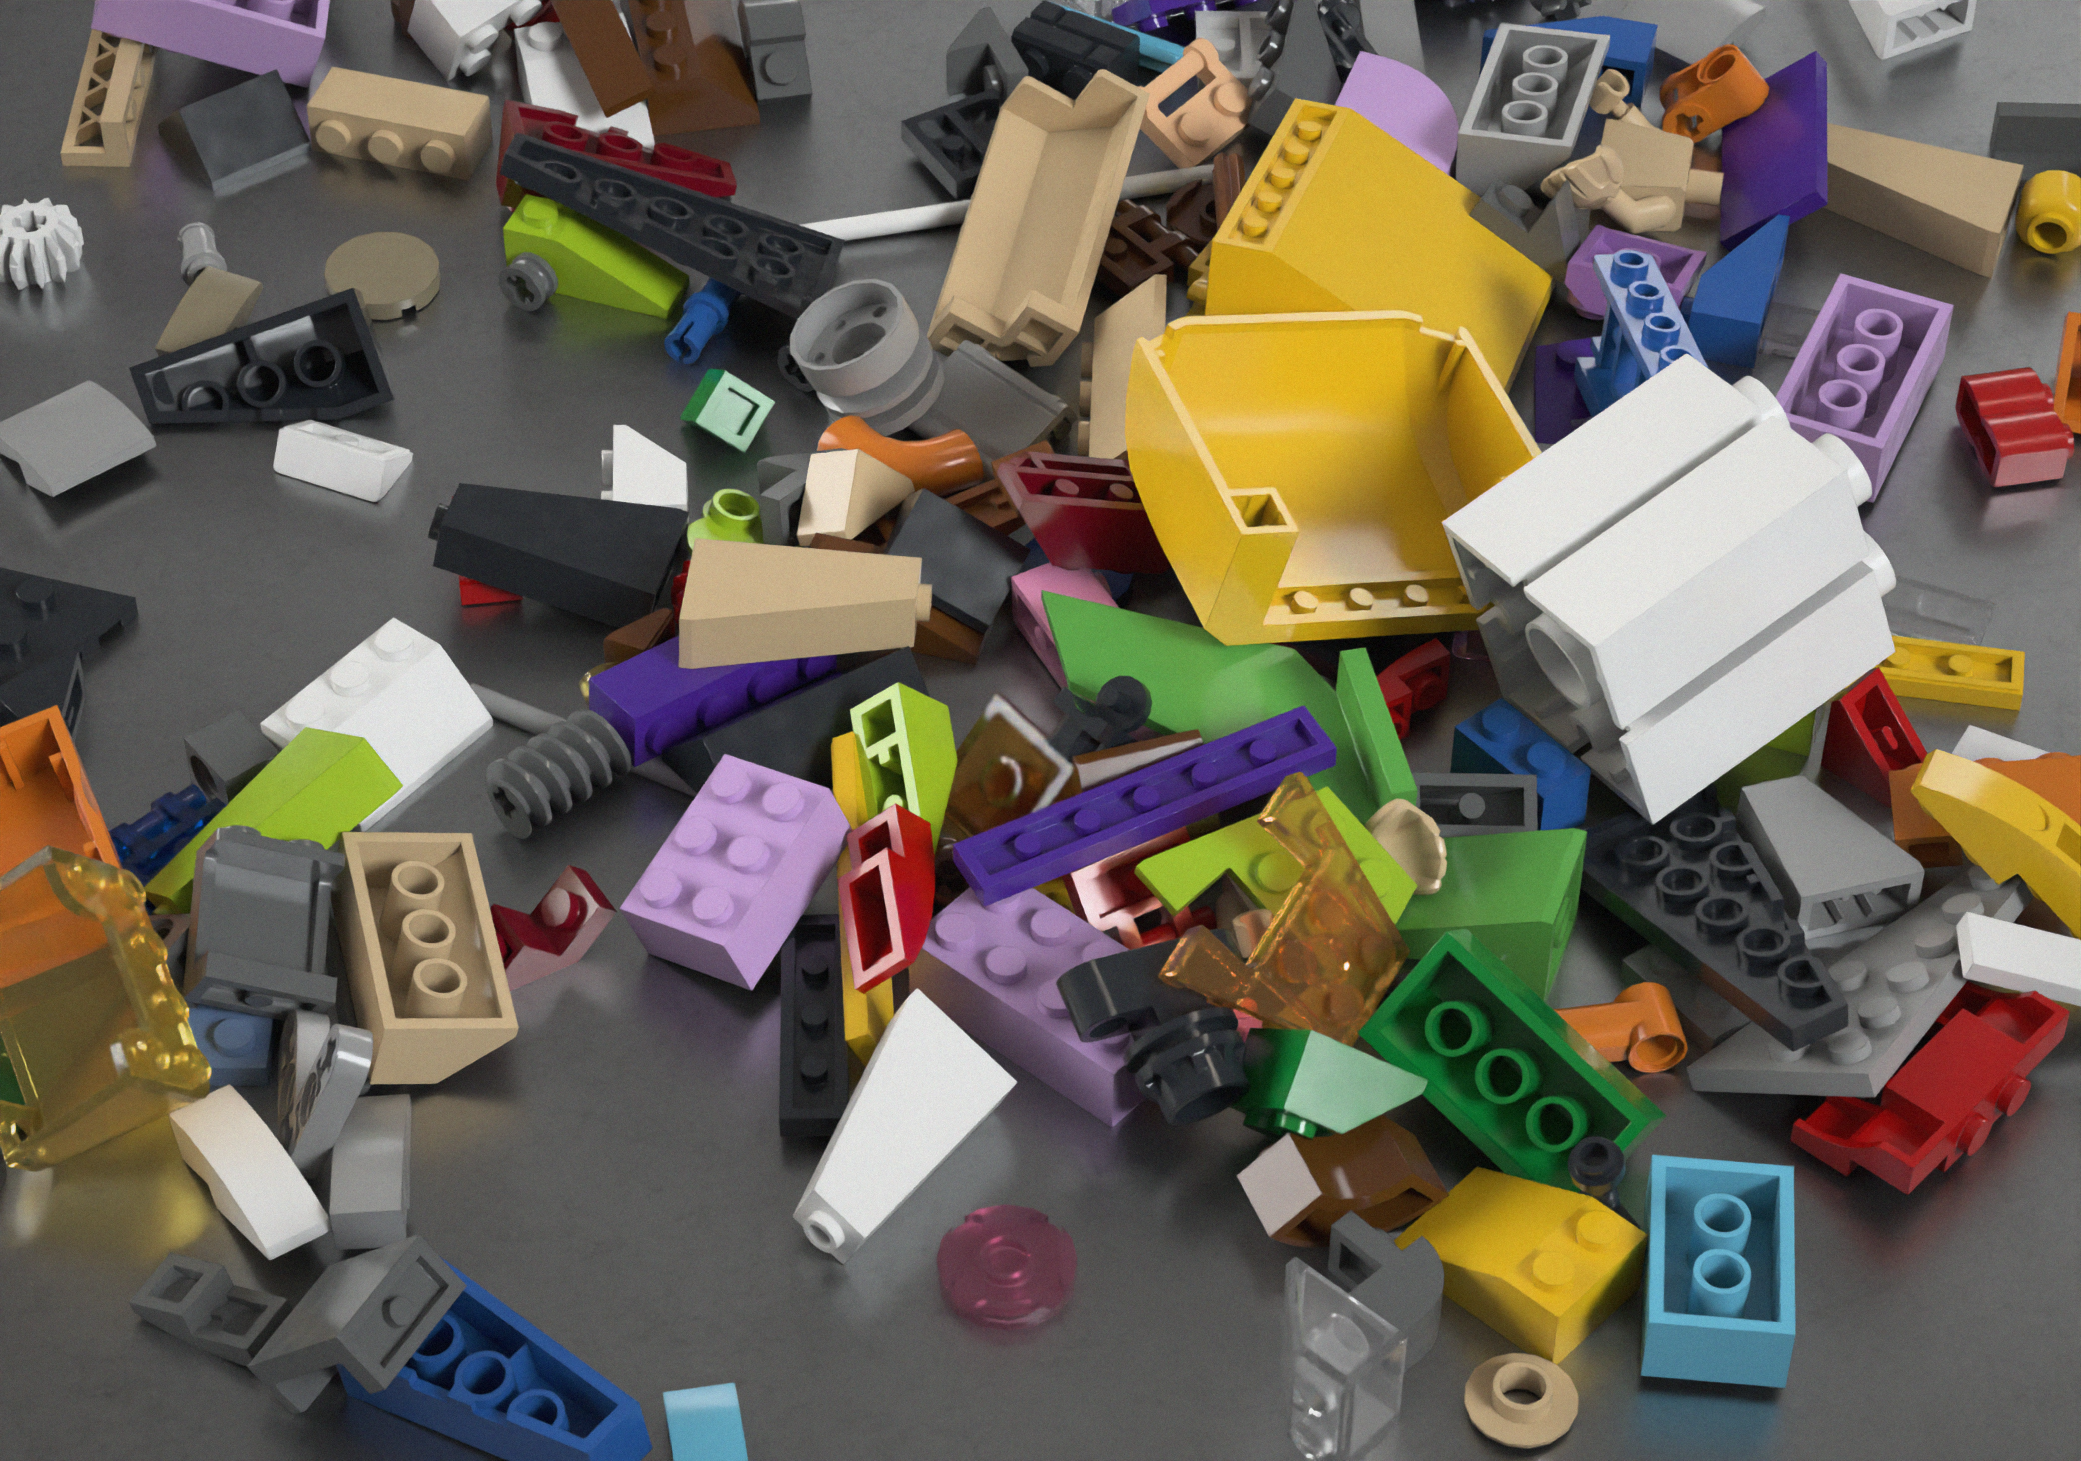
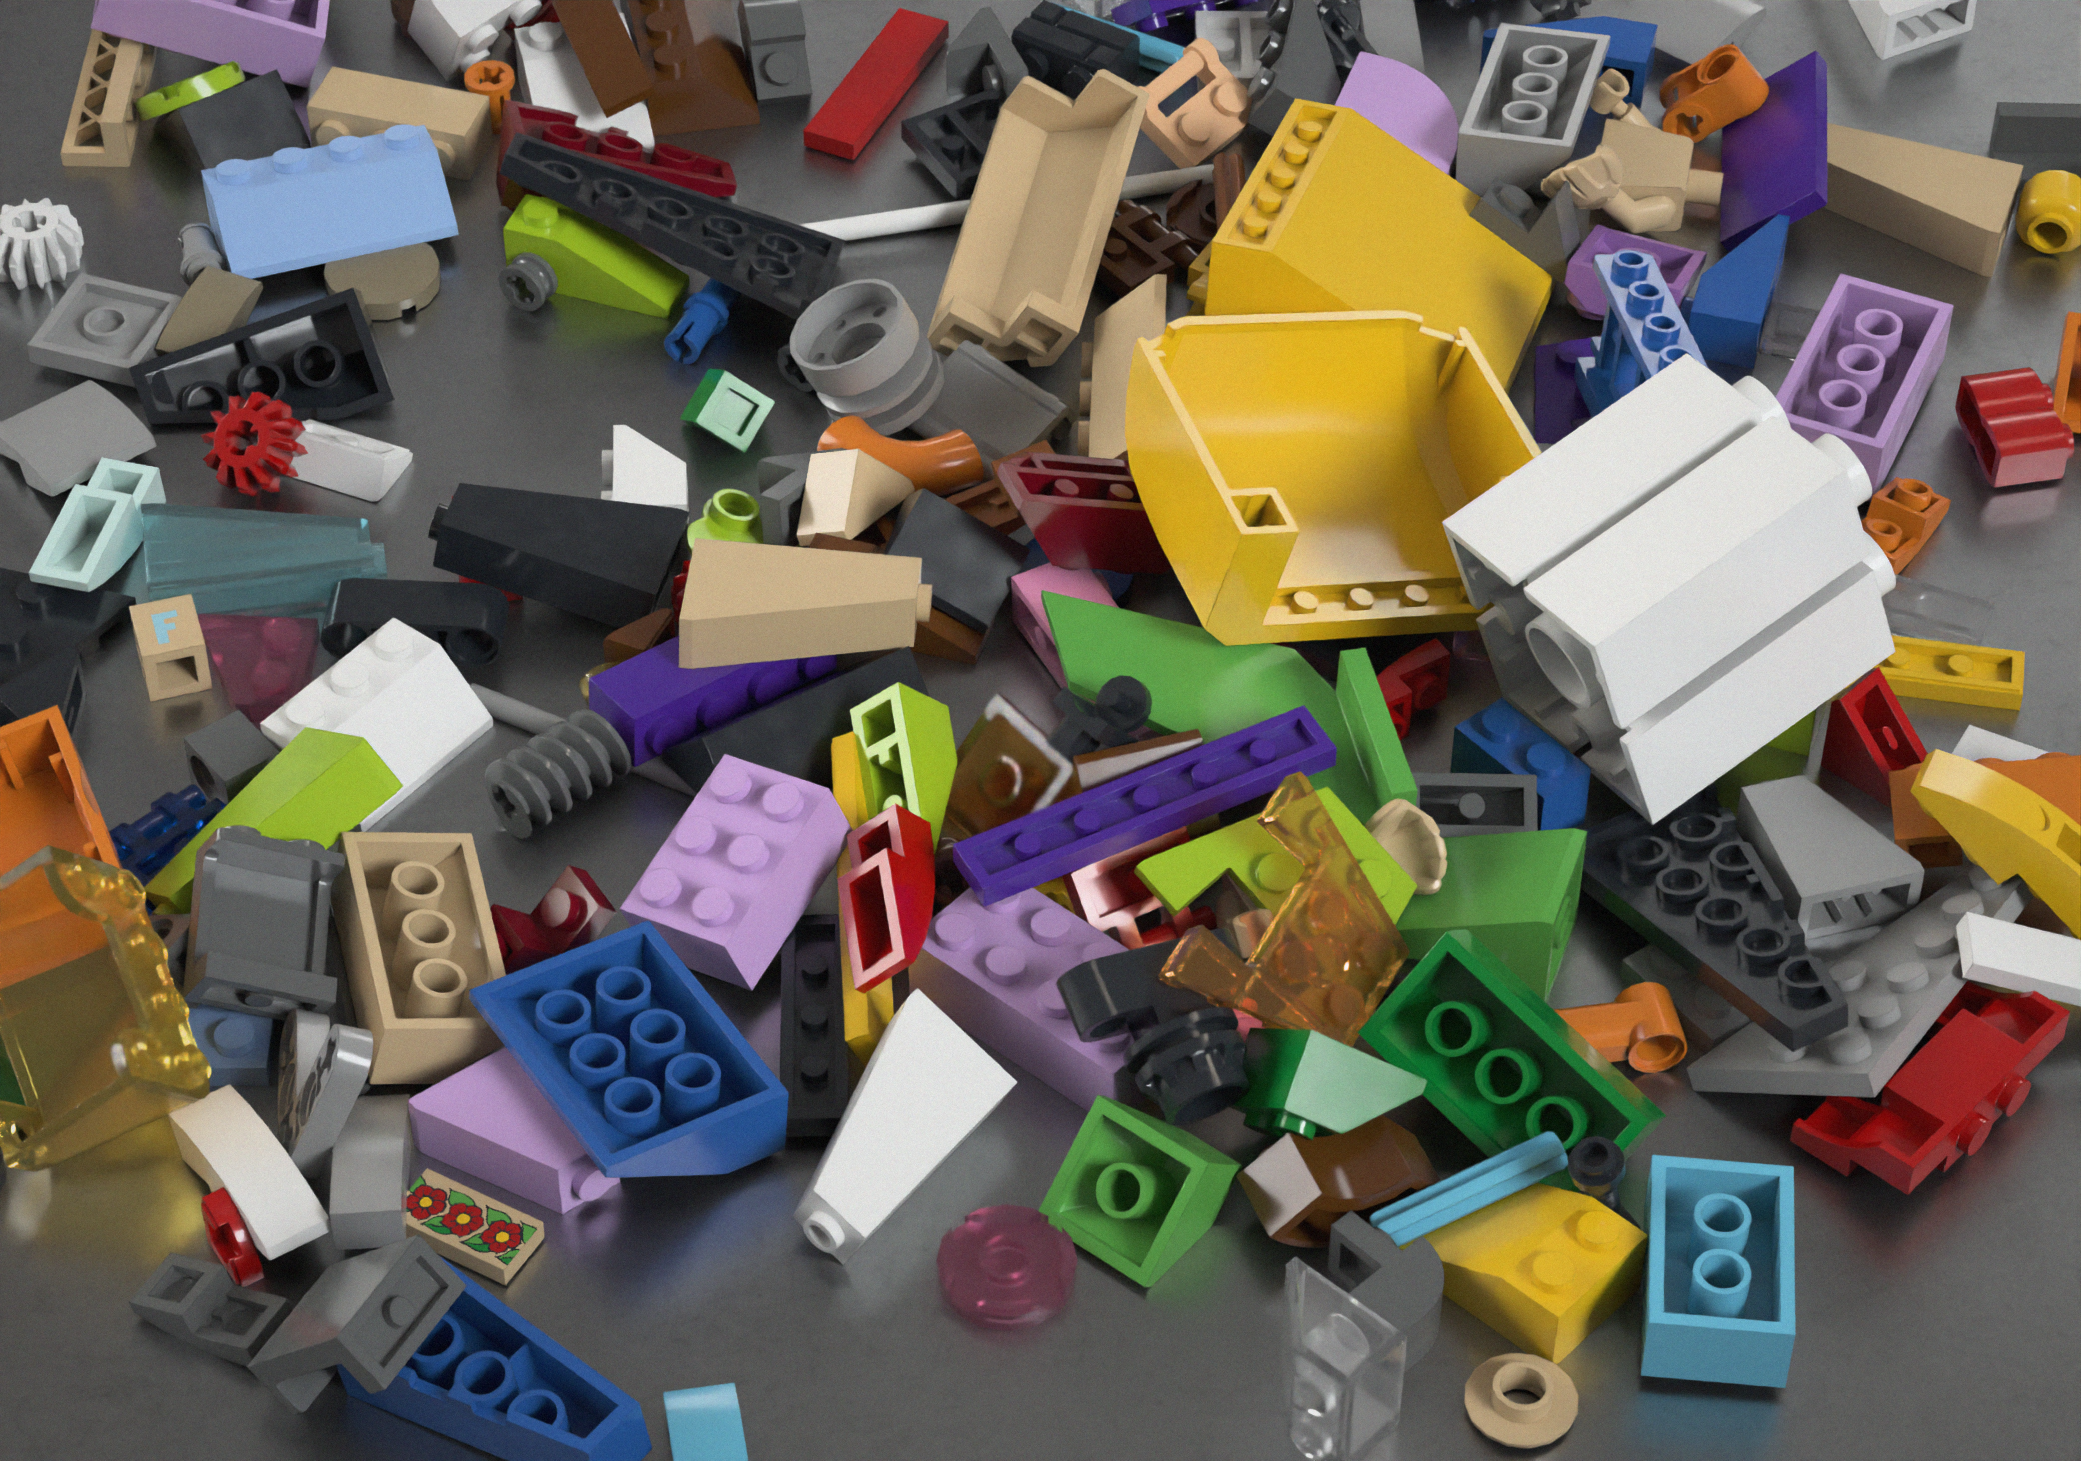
none -> light grey plate [27,273,183,387]
none -> light aqua slope [29,457,166,592]
none -> tan brick [129,594,212,702]
none -> lime tile [134,60,246,121]
none -> clear light blue slope [141,503,388,627]
none -> clear pink wing [198,614,320,723]
none -> light blue slope [201,124,459,279]
none -> red gear [201,392,308,496]
none -> red tile [201,1187,264,1288]
none -> black beam [320,578,509,667]
none -> tile [406,1168,545,1285]
none -> lavender slope [408,1047,620,1214]
none -> orange bush [464,60,515,135]
none -> blue slope [469,920,789,1178]
none -> red tile [803,8,949,160]
none -> bright green slope [1035,1095,1243,1287]
none -> medium azure axle [1369,1131,1568,1247]
none -> orange slope [1861,477,1951,576]

